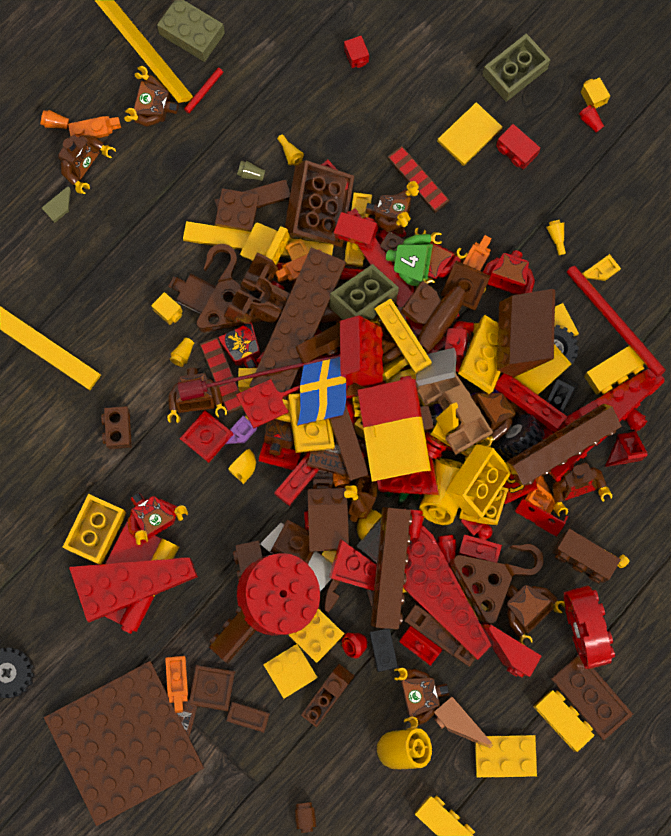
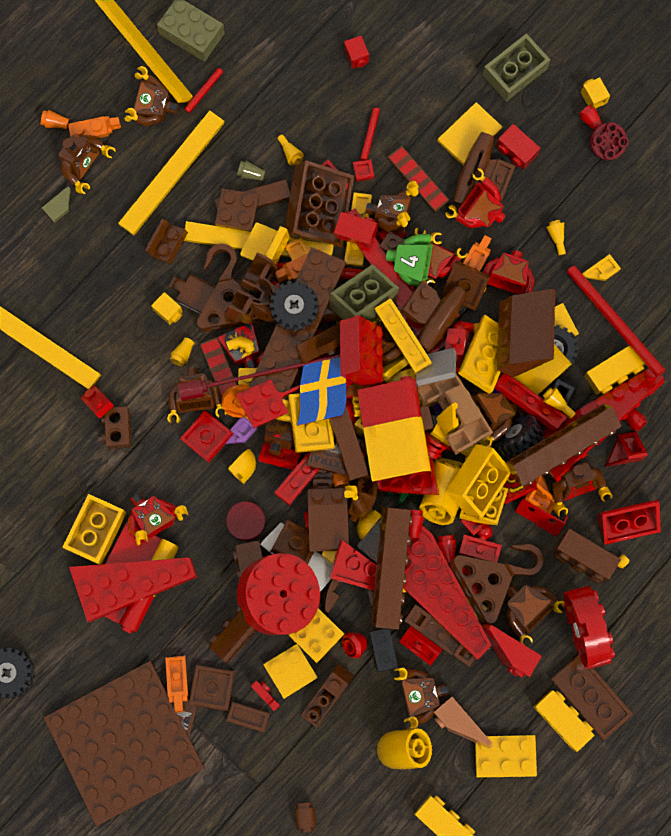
none -> red plate [80,385,114,419]
none -> yellow tile [119,110,224,236]
none -> reddish brown bracket [145,219,188,265]
none -> orange tile [221,384,252,418]
none -> yellow arm [226,336,255,353]
none -> dark red tile [226,501,265,541]
none -> red plate [251,681,280,711]
none -> black wheel [270,280,319,332]
none -> red tile [353,159,374,182]
none -> red bar [360,108,380,161]
none -> red torso [445,168,505,228]
none -> reddish brown plate [453,132,515,206]
none -> yellow cone [543,388,575,418]
none -> dark red tile [590,122,629,160]
none -> red slope [597,500,661,545]

